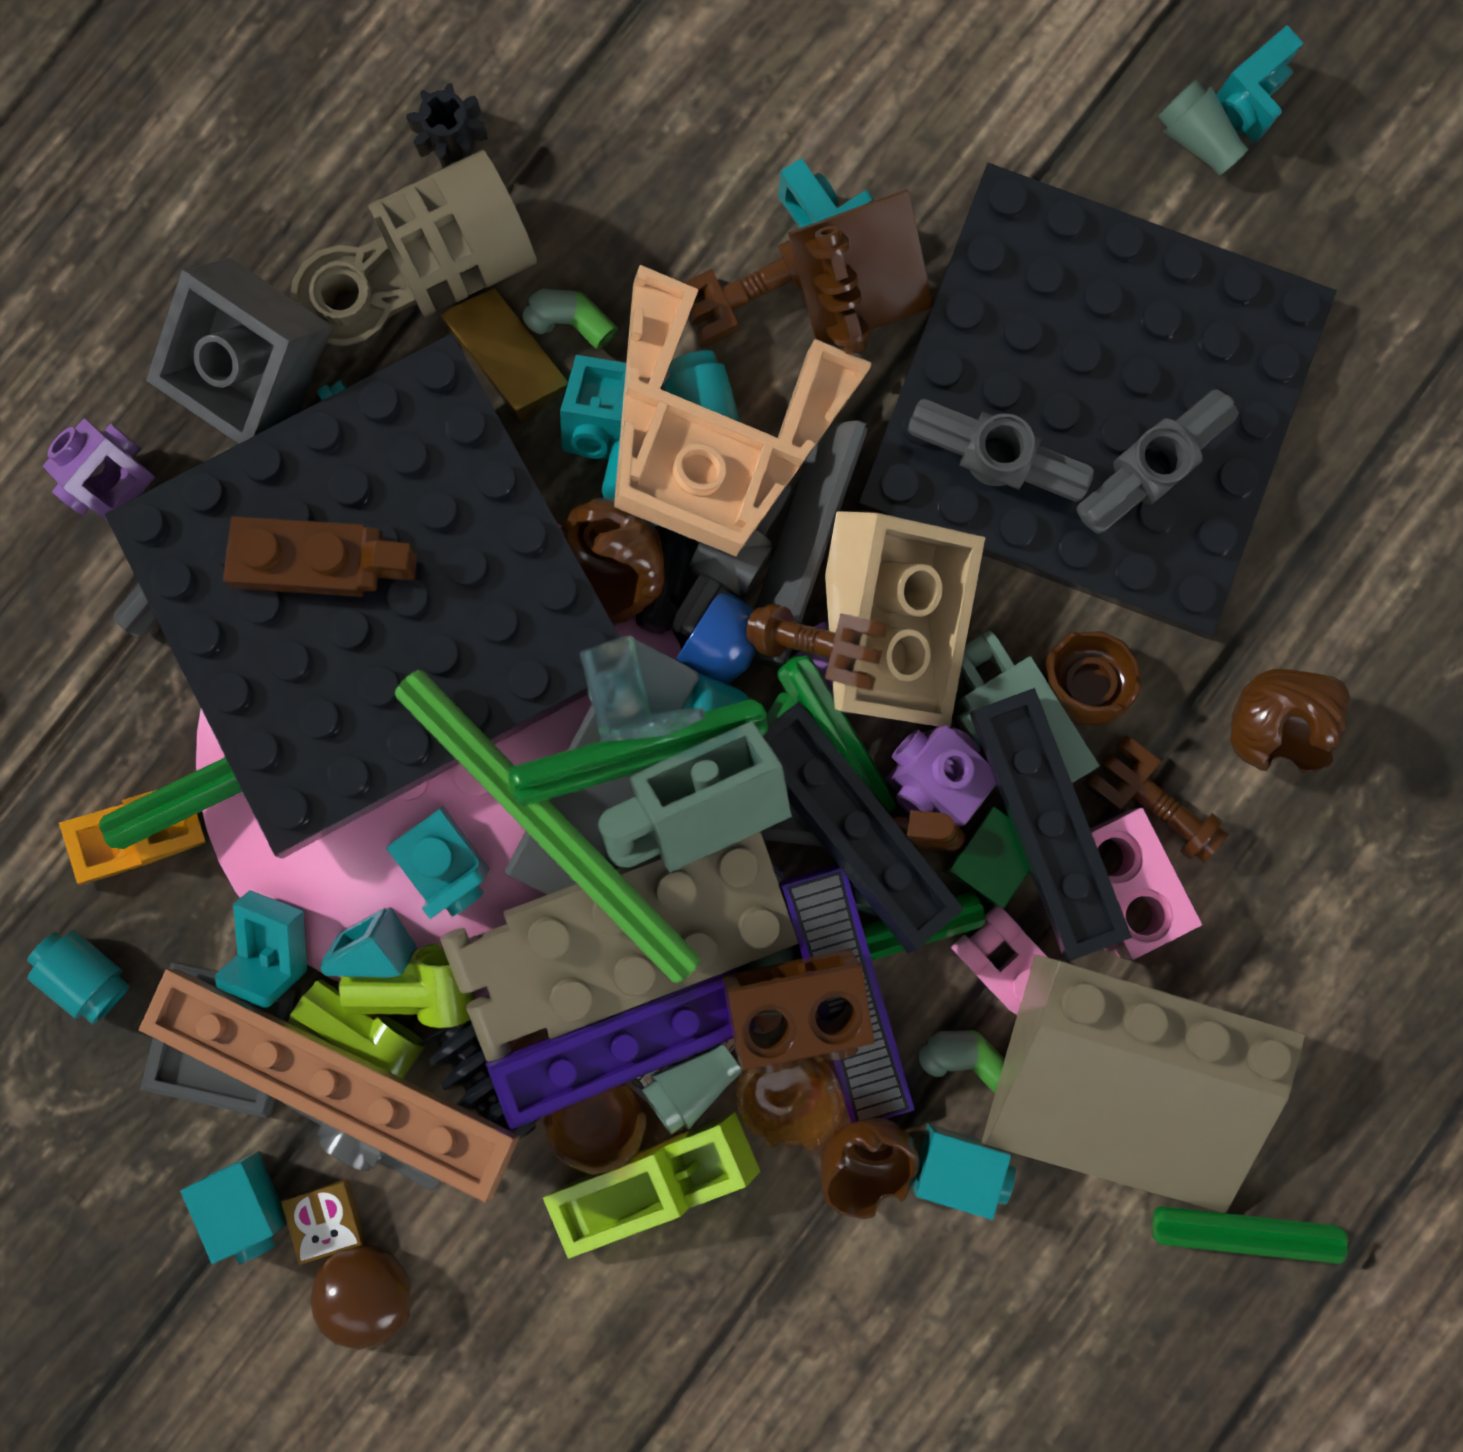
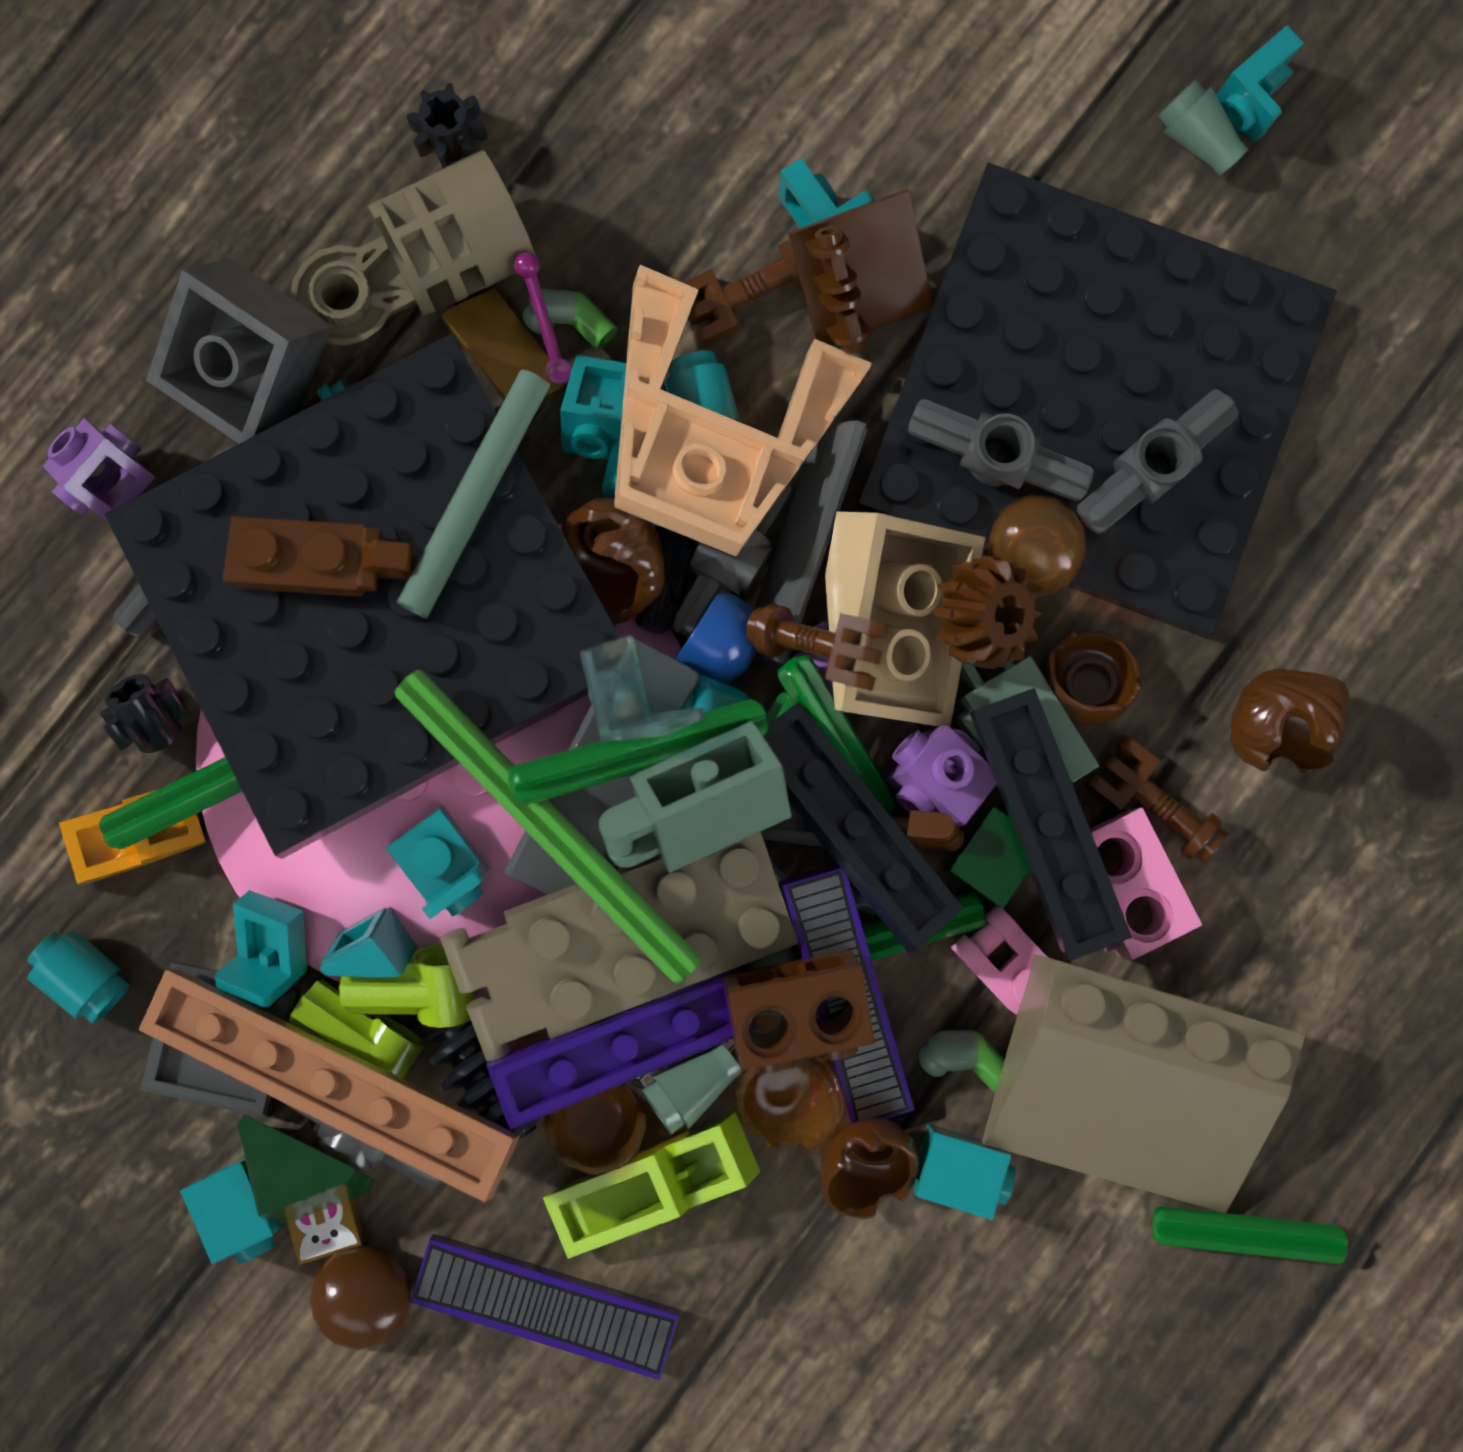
none -> black gear [100,674,188,753]
none -> dark green slope [237,1114,375,1226]
none -> sand green piece [397,370,550,618]
none -> tile [410,1234,679,1380]
none -> magenta hinge [514,252,572,384]
none -> reddish brown gear [930,556,1045,669]
none -> clear orange hair [988,493,1086,596]

